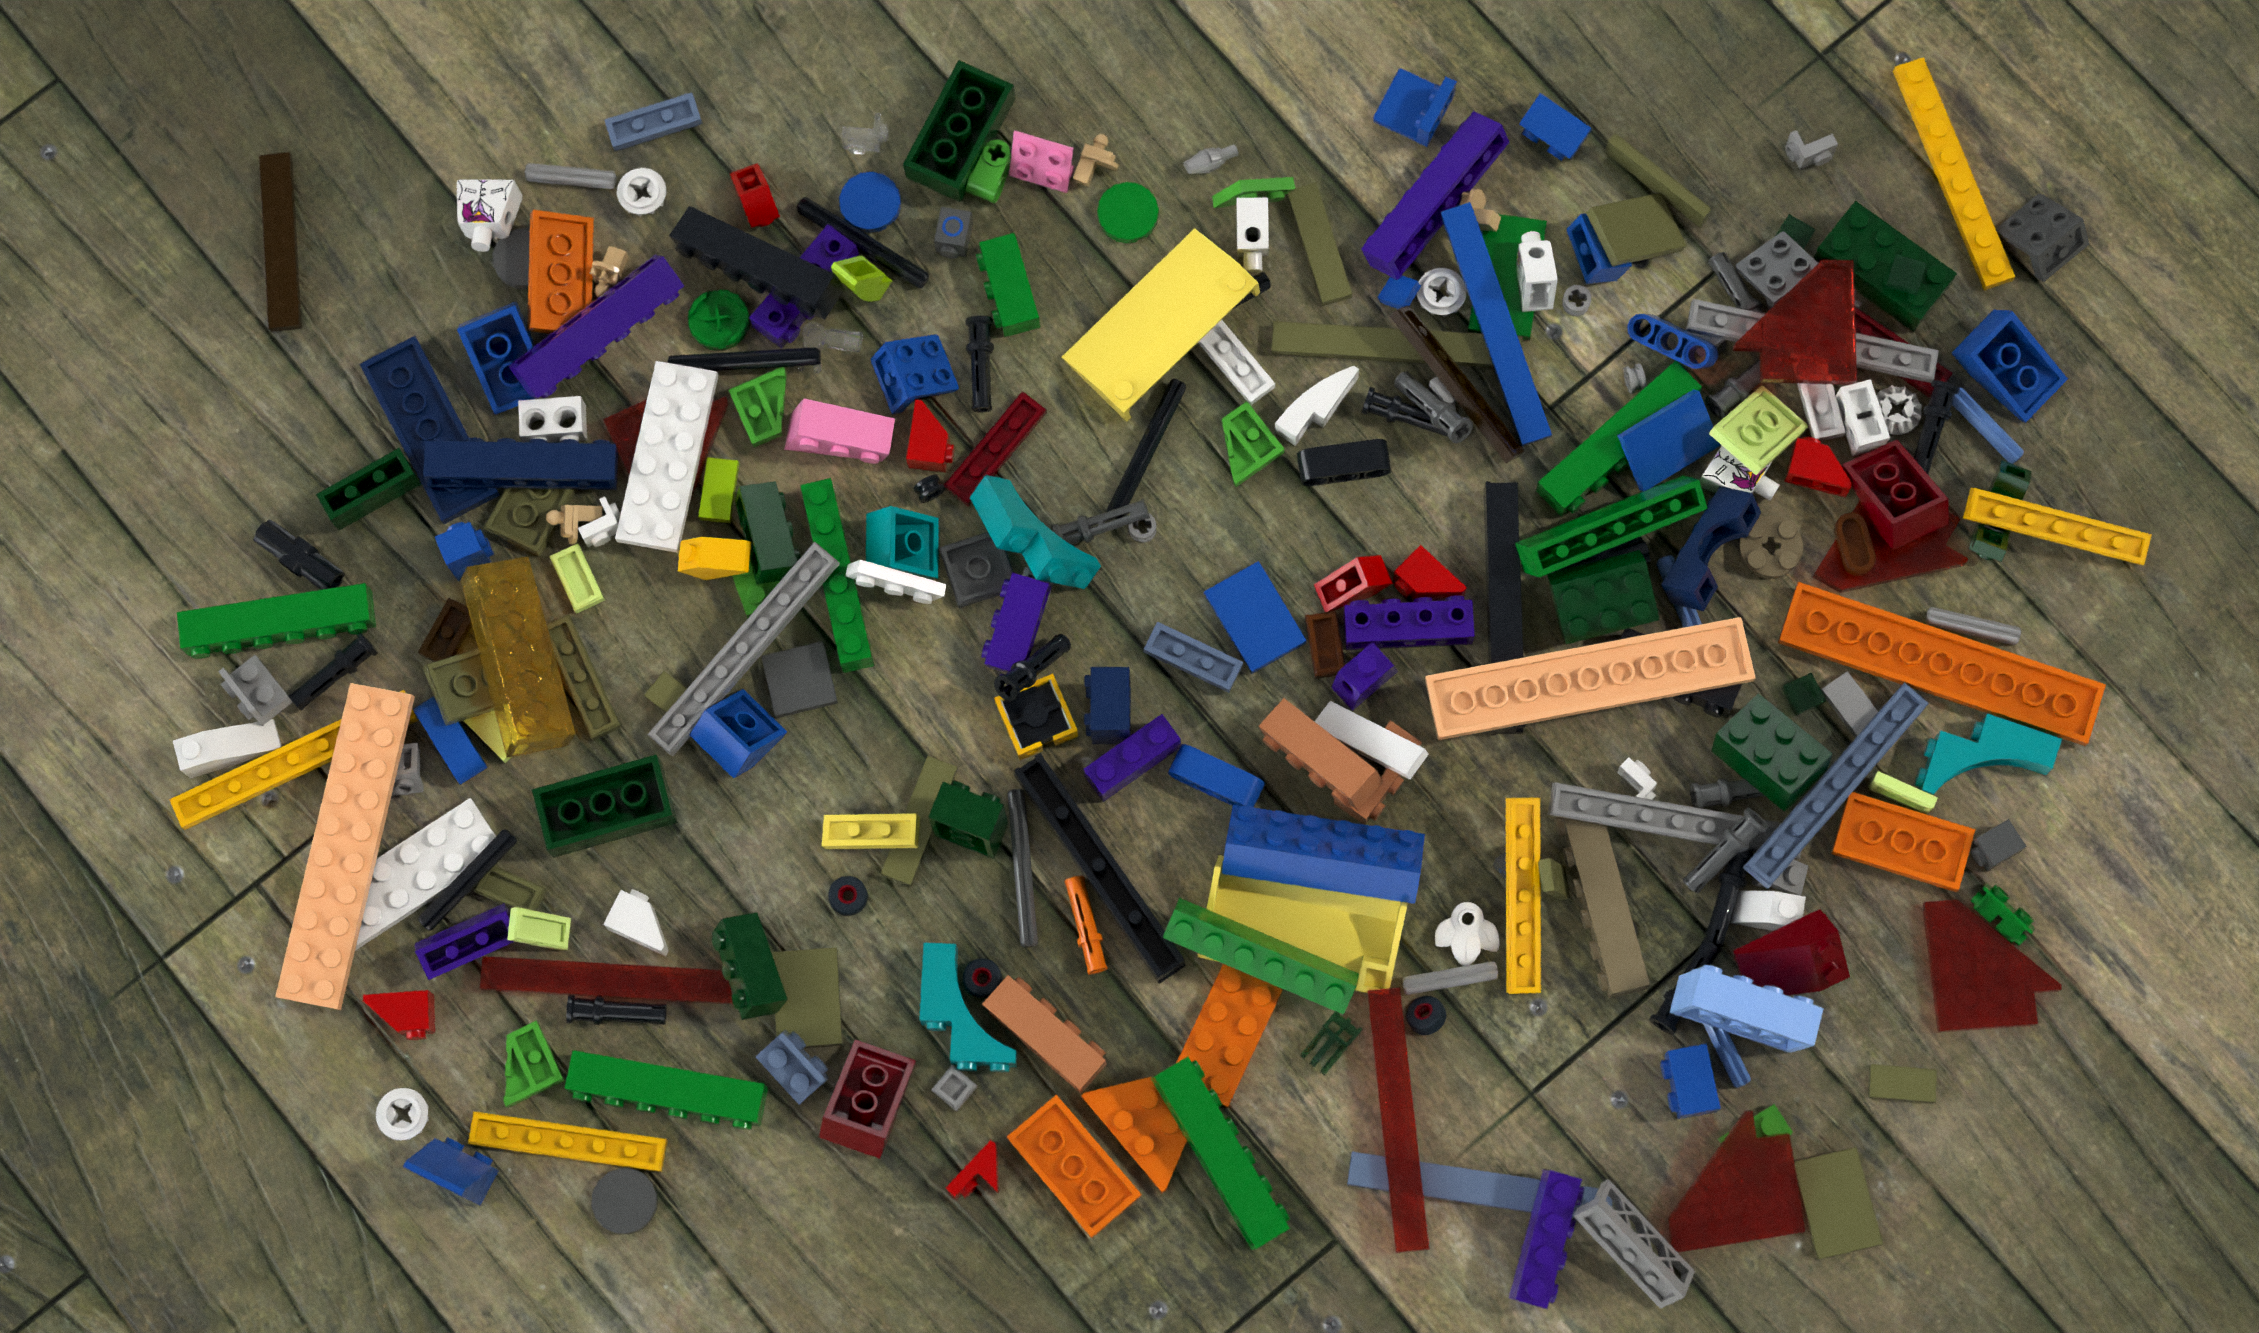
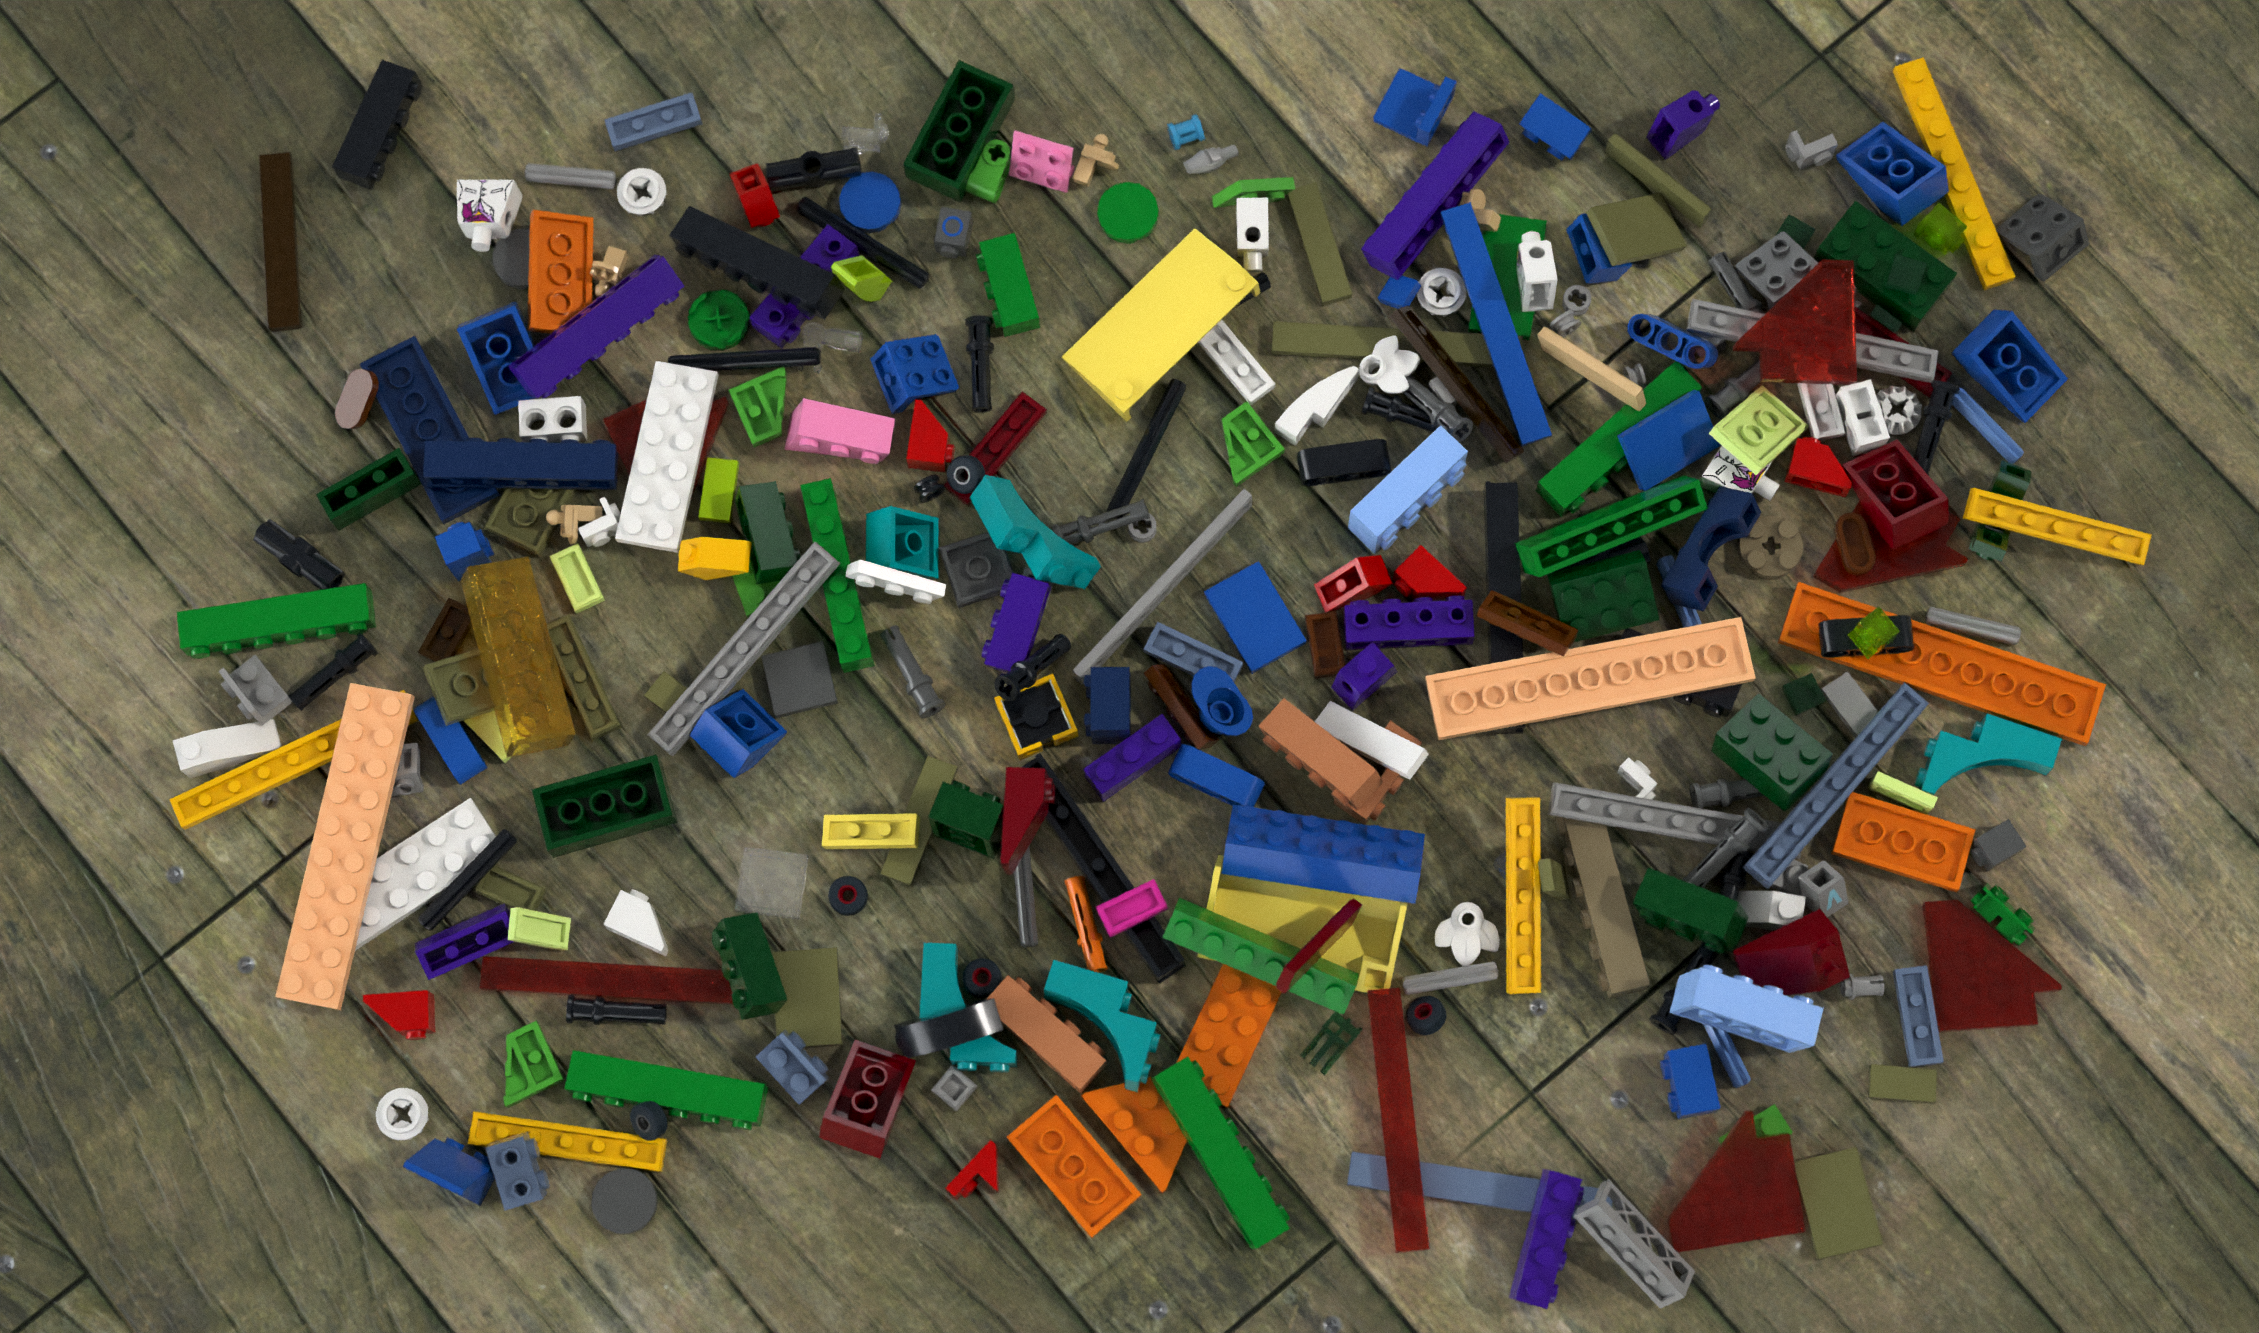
none -> black brick [332,59,422,190]
none -> tile [335,369,379,429]
none -> sand blue brick [485,1131,550,1210]
none -> black wheel [630,1101,667,1141]
none -> clear tile [735,847,809,920]
none -> black piece [766,147,862,192]
none -> dark grey pin [880,625,946,718]
none -> black arch [894,998,1004,1058]
none -> black wheel [947,455,985,494]
none -> dark red slope [1000,767,1055,875]
none -> teal arch [1044,960,1161,1092]
none -> light grey tile [1072,489,1252,685]
none -> dark pink tile [1096,879,1168,938]
none -> reddish brown plate [1144,664,1219,749]
none -> dark azure bush [1167,114,1205,150]
none -> blue piece [1191,666,1253,736]
none -> dark red tile [1276,898,1362,994]
none -> light blue brick [1348,425,1468,554]
none -> white plate [1359,335,1420,394]
none -> reddish brown plate [1477,590,1578,657]
none -> tan tile [1537,327,1646,412]
none -> light grey bush [1550,310,1581,338]
none -> dark green brick [1633,867,1749,954]
none -> dark purple torso [1646,90,1720,160]
none -> light grey brick [1798,860,1849,917]
none -> black beam [1818,615,1914,658]
none -> blue slope [1836,122,1949,226]
none -> light grey pin [1840,974,1884,1000]
none -> clear neon green brick [1848,607,1900,659]
none -> clear green tile [1871,305,1904,333]
none -> sand blue plate [1892,965,1944,1067]
none -> clear neon green brick [1913,203,1968,254]

